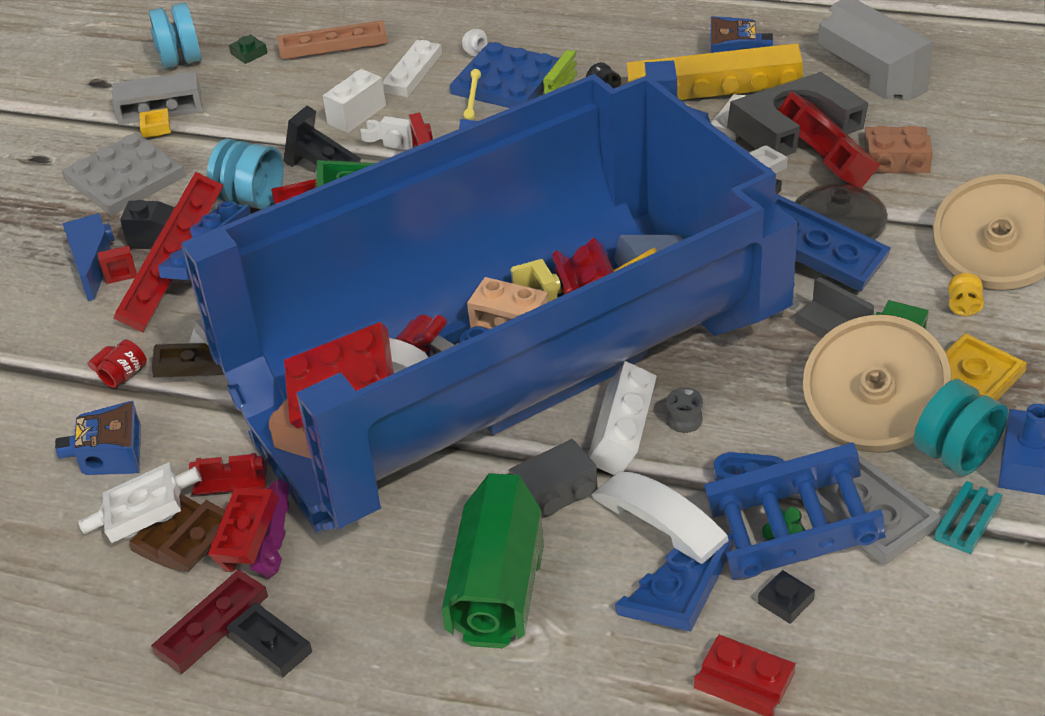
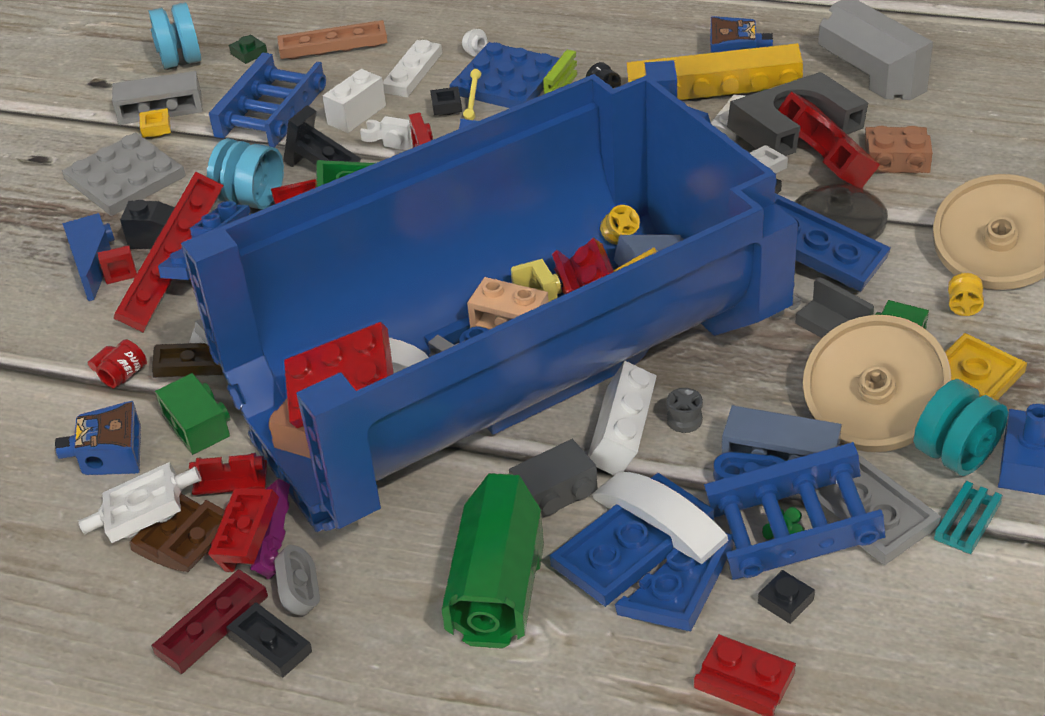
red piece [395,314,447,353] -> none
none -> green brick [155,373,231,455]
none -> blue fence [209,53,326,148]
none -> light grey plate [275,545,320,616]
none -> black plate [430,87,462,115]
none -> blue plate [549,473,714,607]
none -> yellow wheel [600,205,640,245]
none -> sand blue brick [722,405,842,461]

